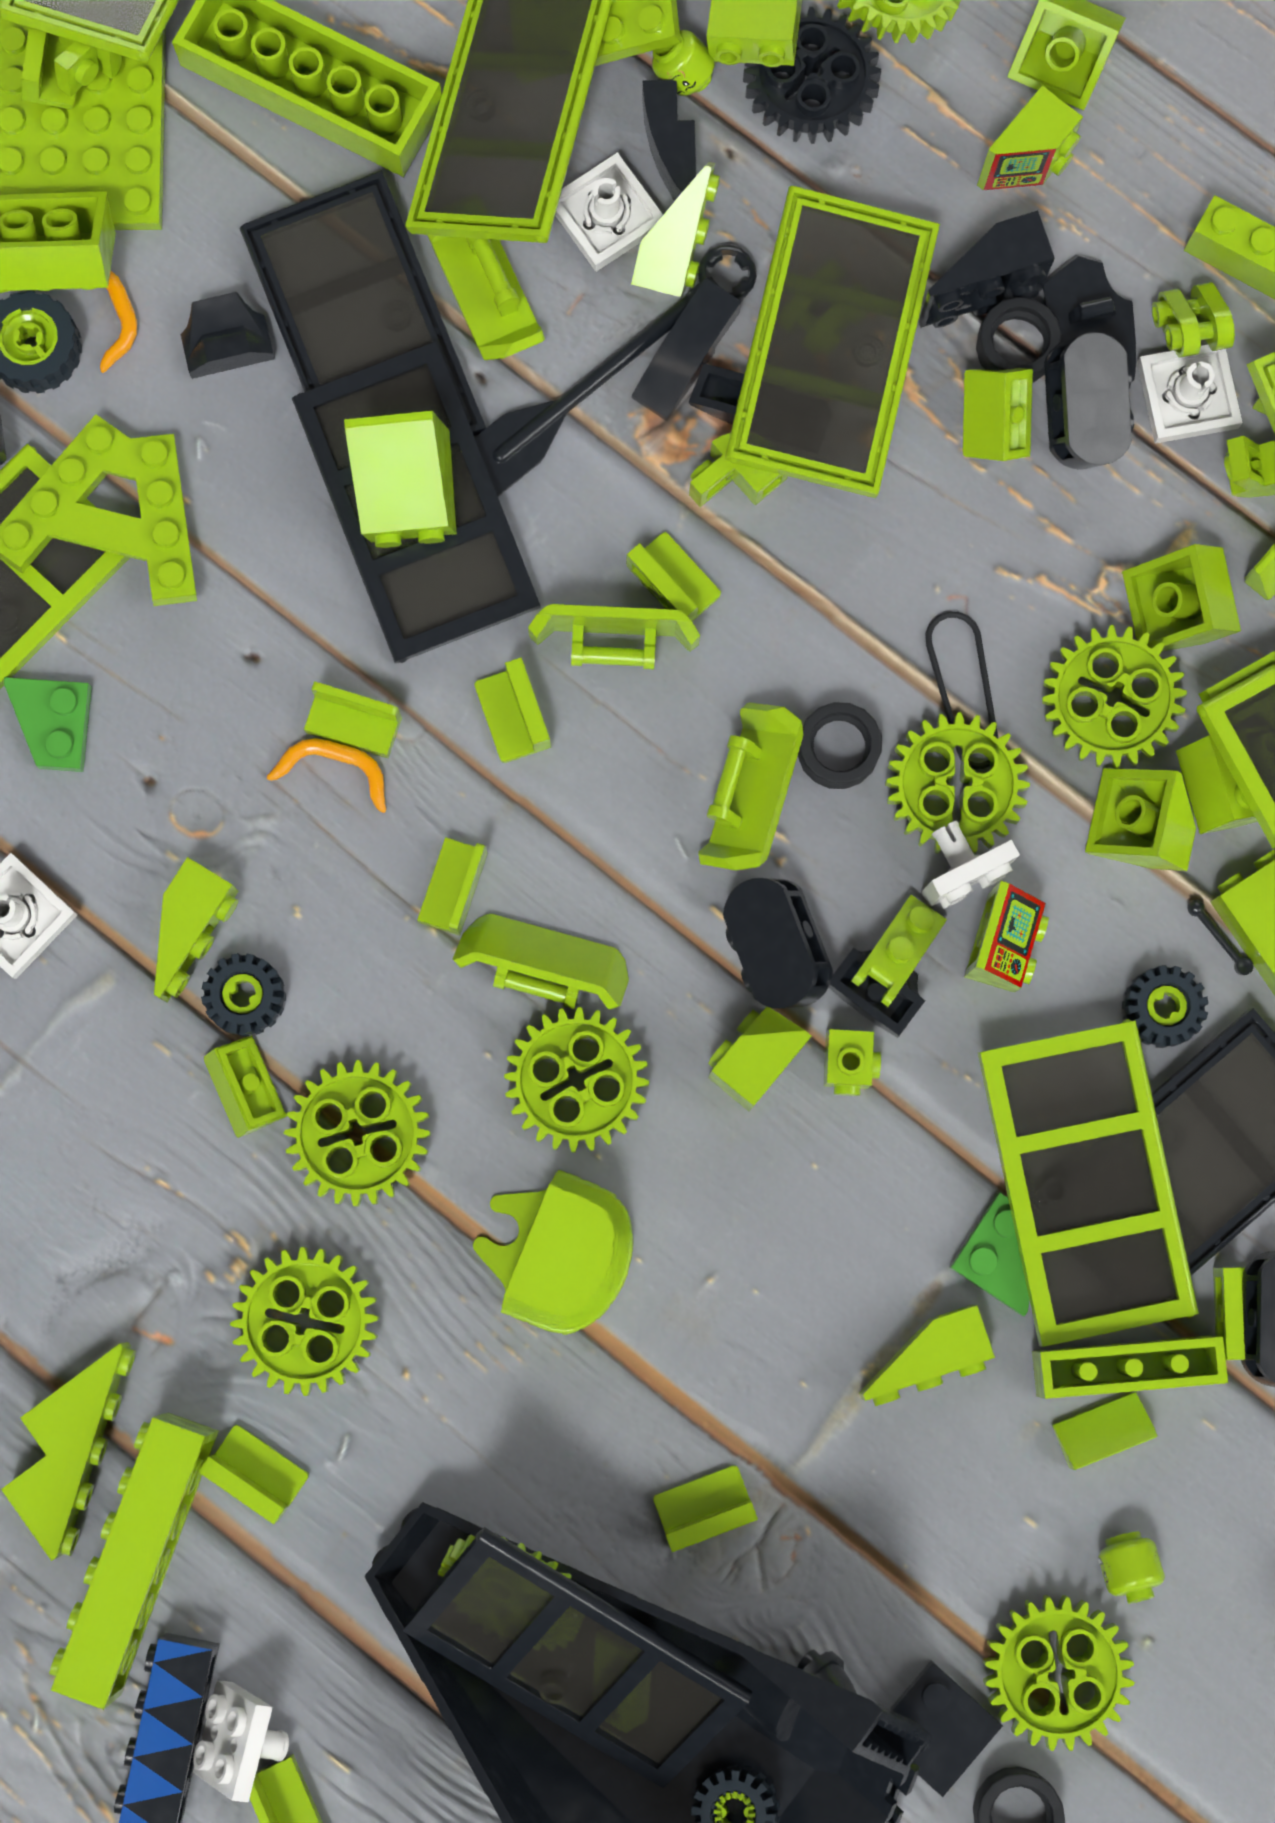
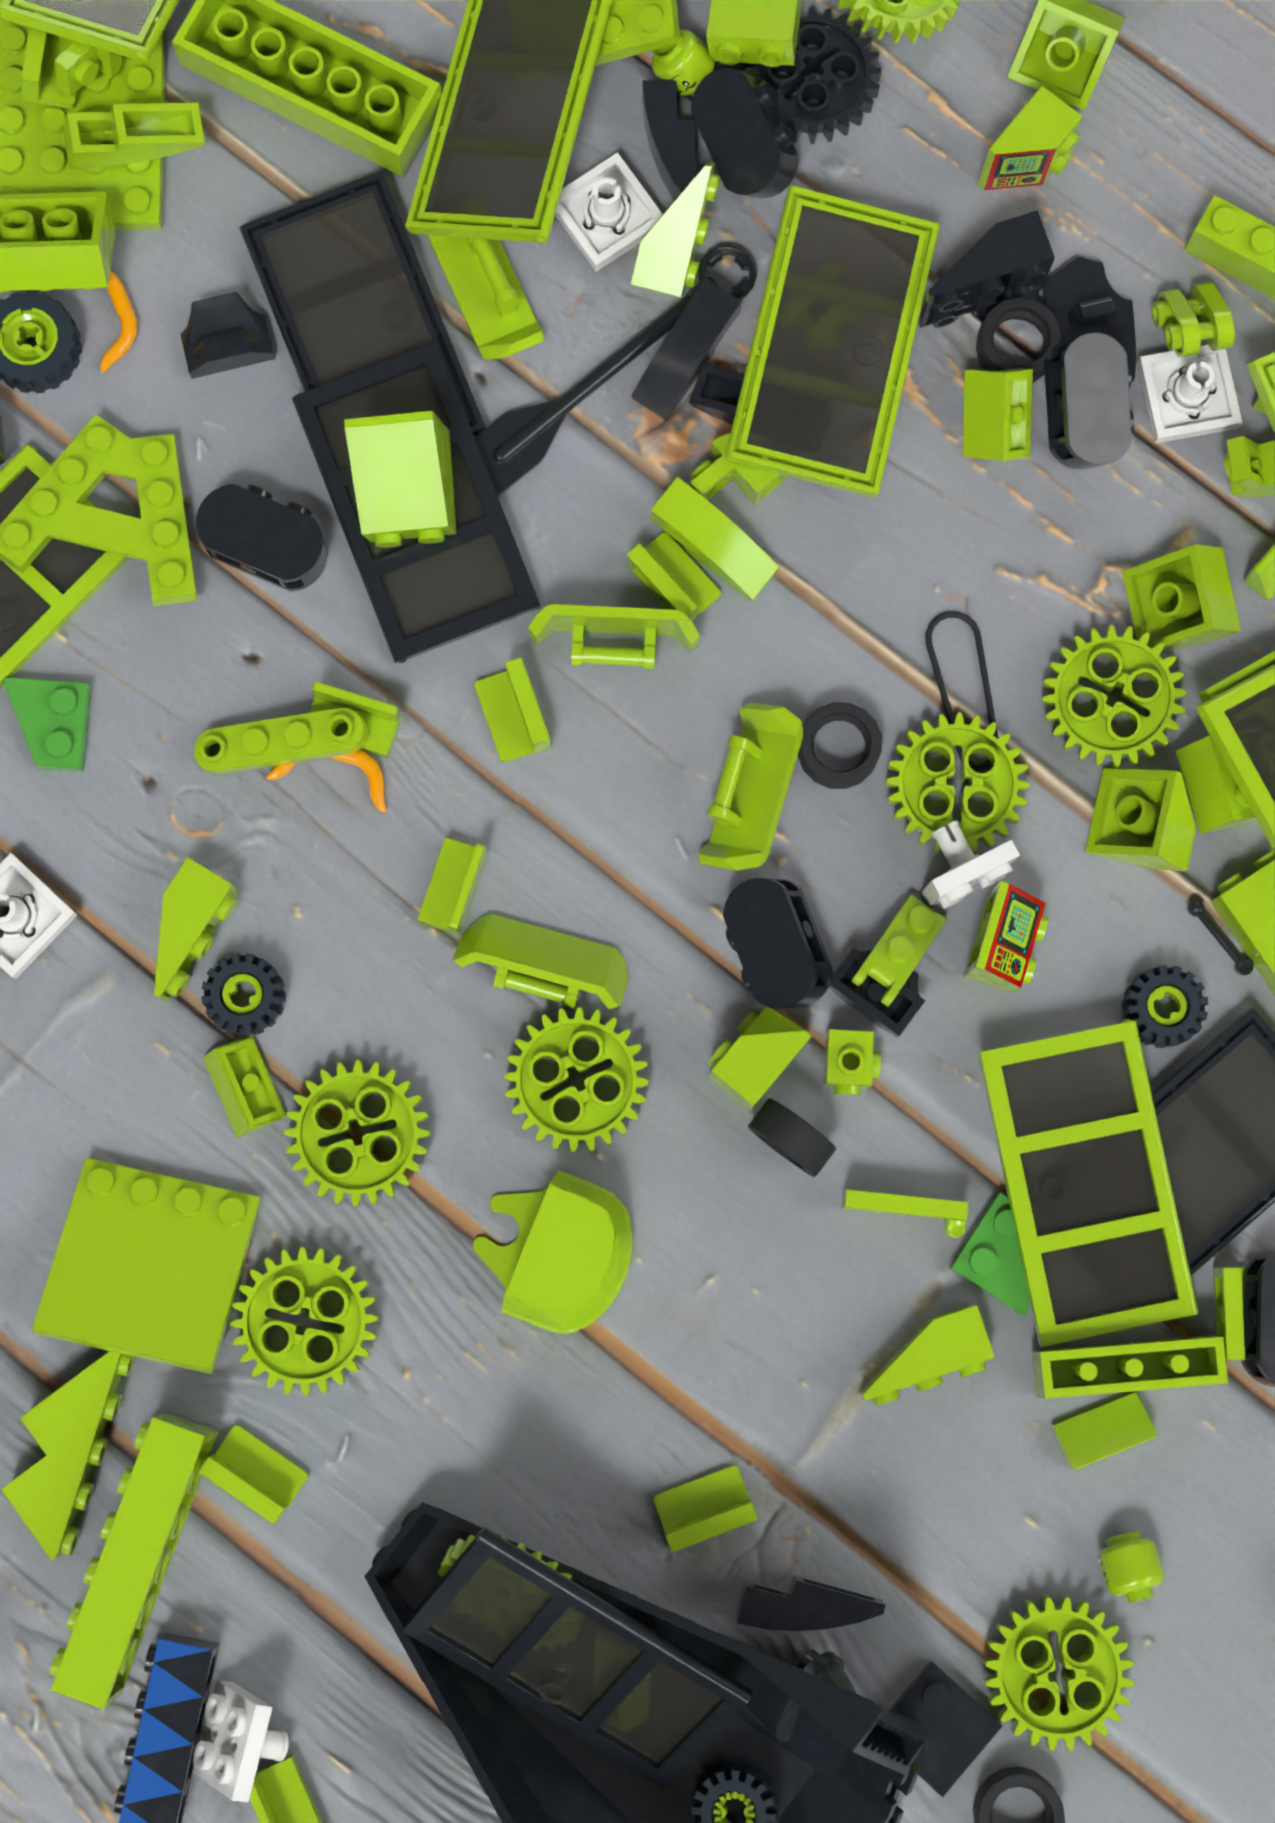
none -> lime plate [32,1158,261,1375]
none -> lime slope [63,103,205,169]
none -> lime plate [194,708,368,775]
none -> black brick [196,484,328,592]
none -> lime slope [650,477,779,602]
none -> black brick [691,68,799,199]
none -> black slope [735,1575,886,1631]
none -> black tyre [748,1098,836,1177]
none -> lime hinge [841,1189,969,1238]

